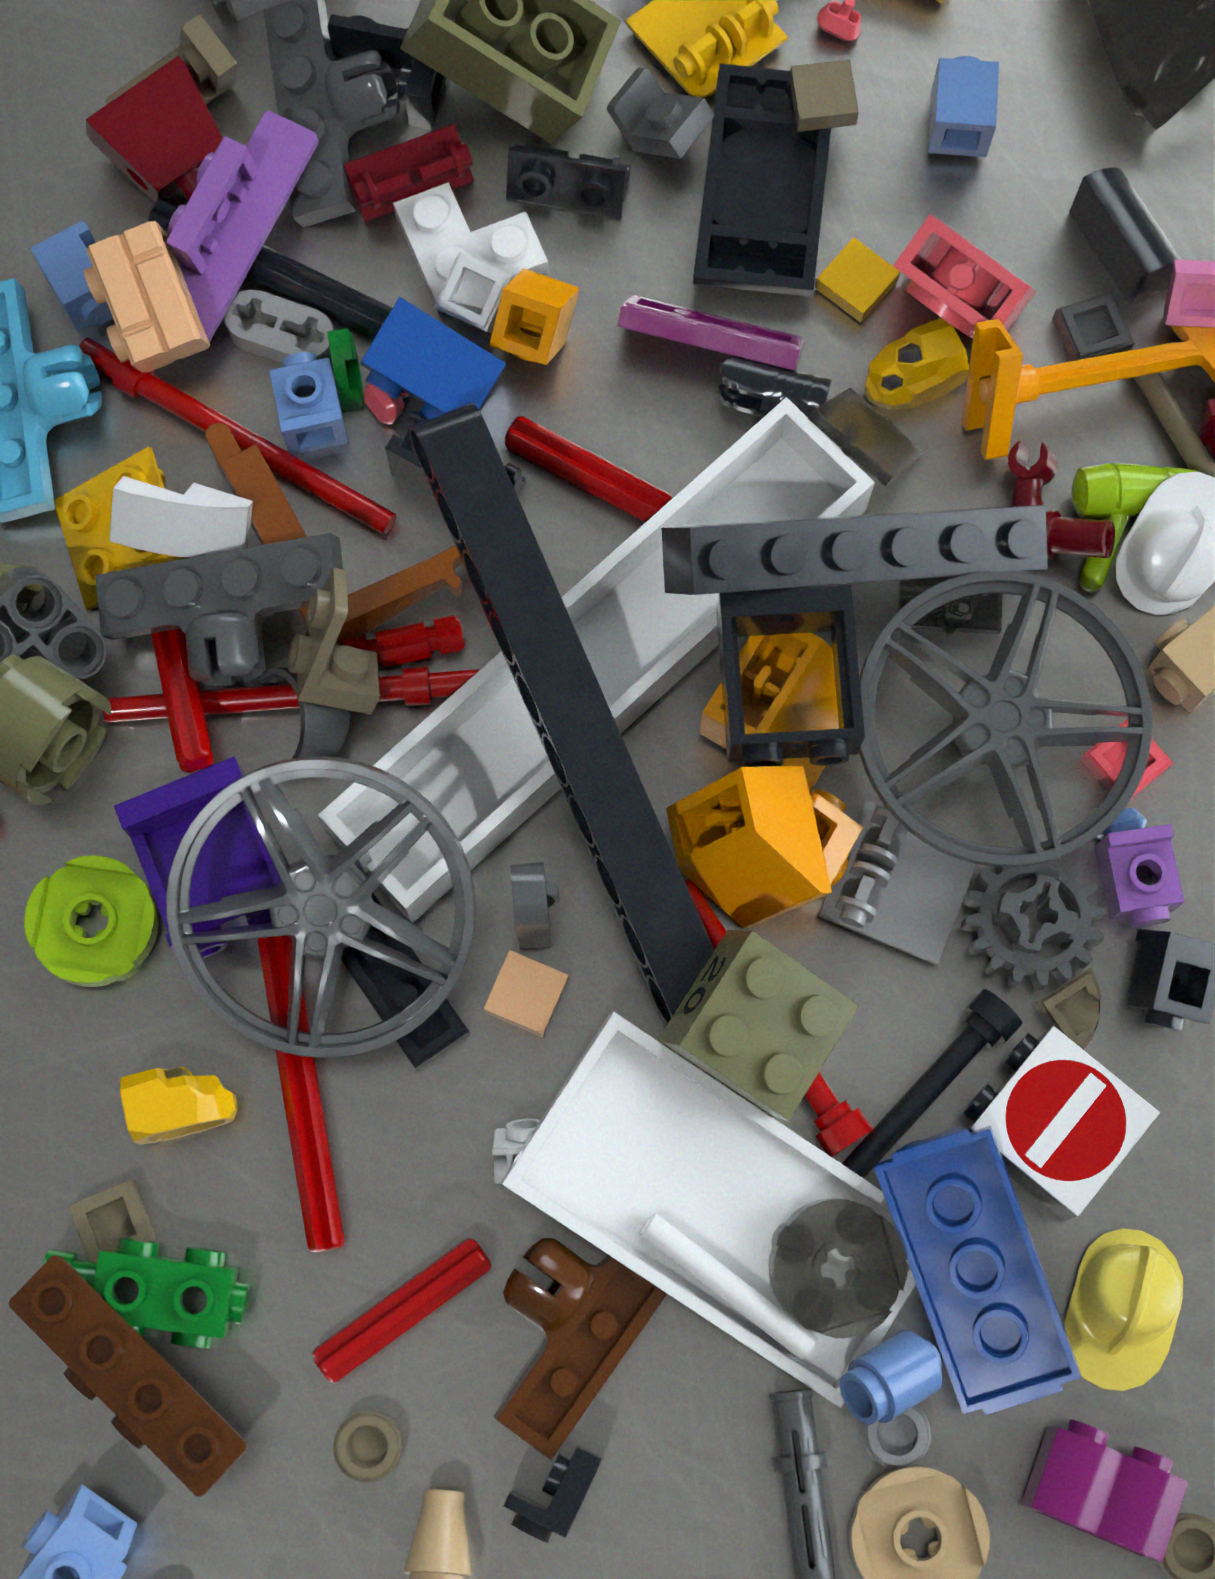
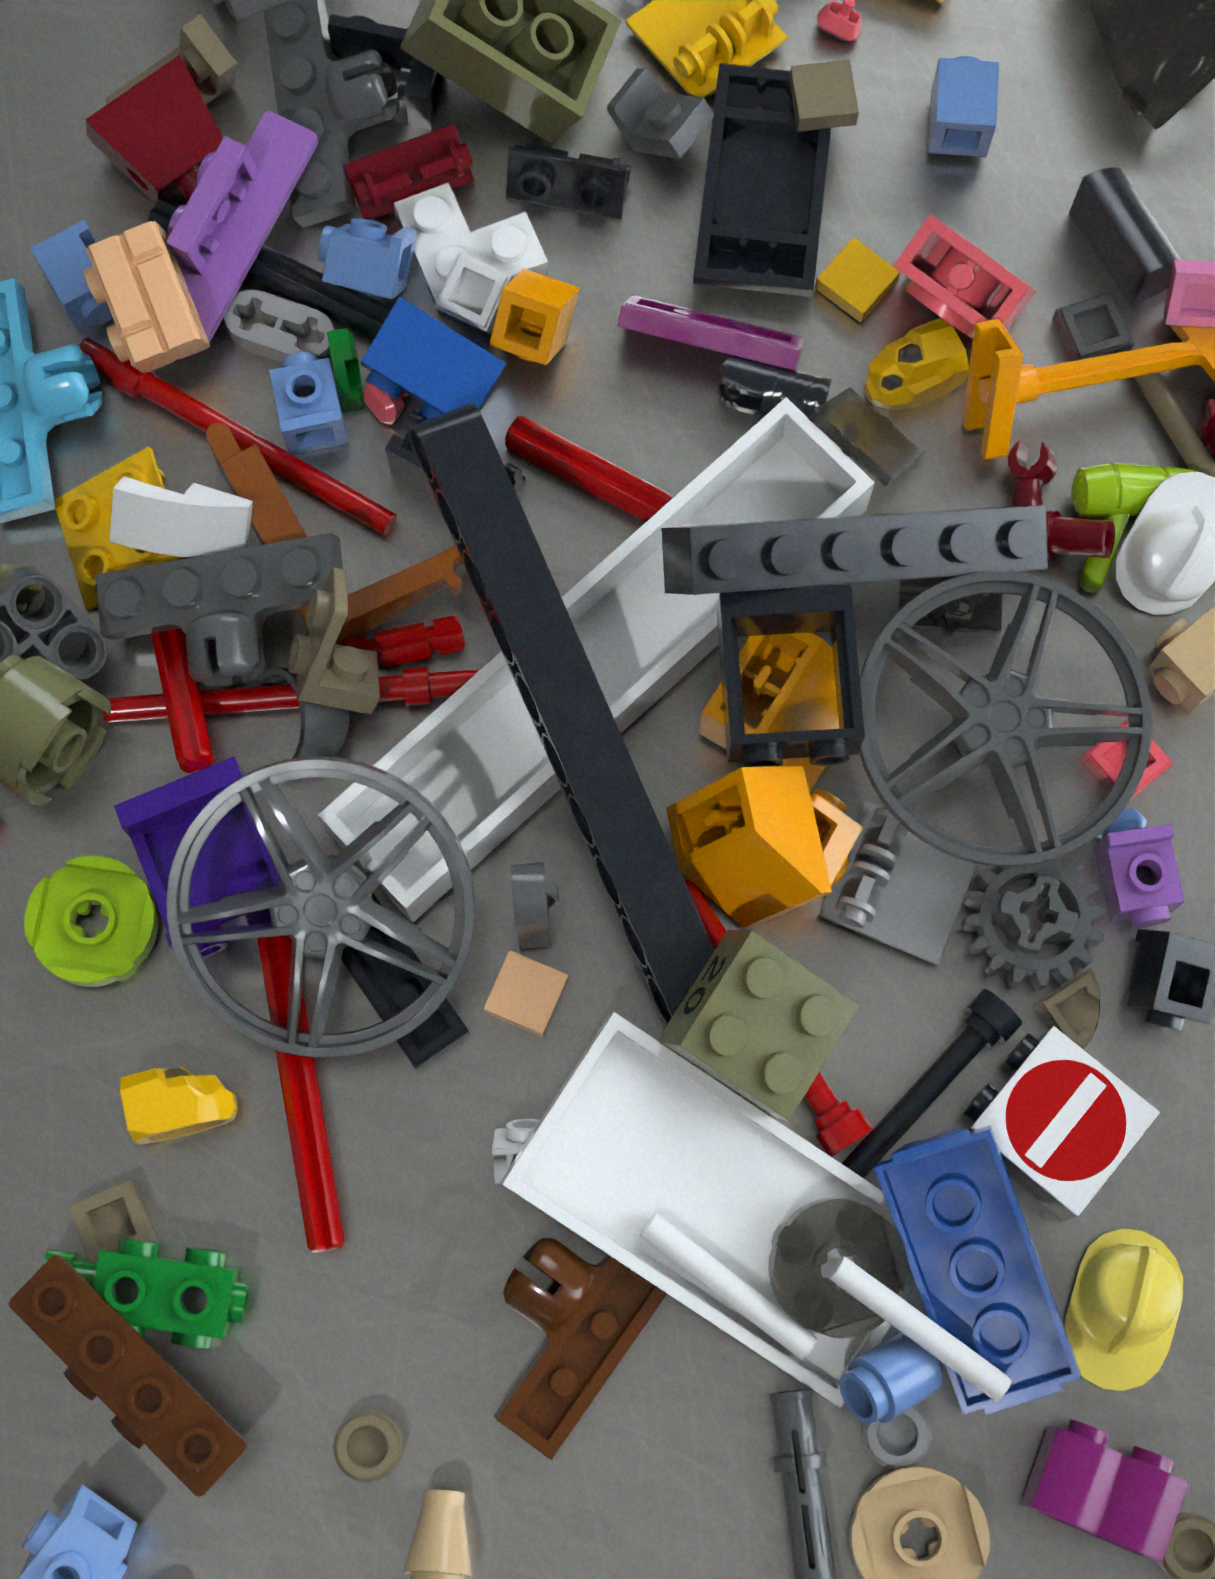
red axle [312,1238,492,1383] -> none
black bracket [503,1445,603,1543] -> none
none -> medium blue brick [318,219,417,299]
none -> white bar [828,1256,1011,1401]

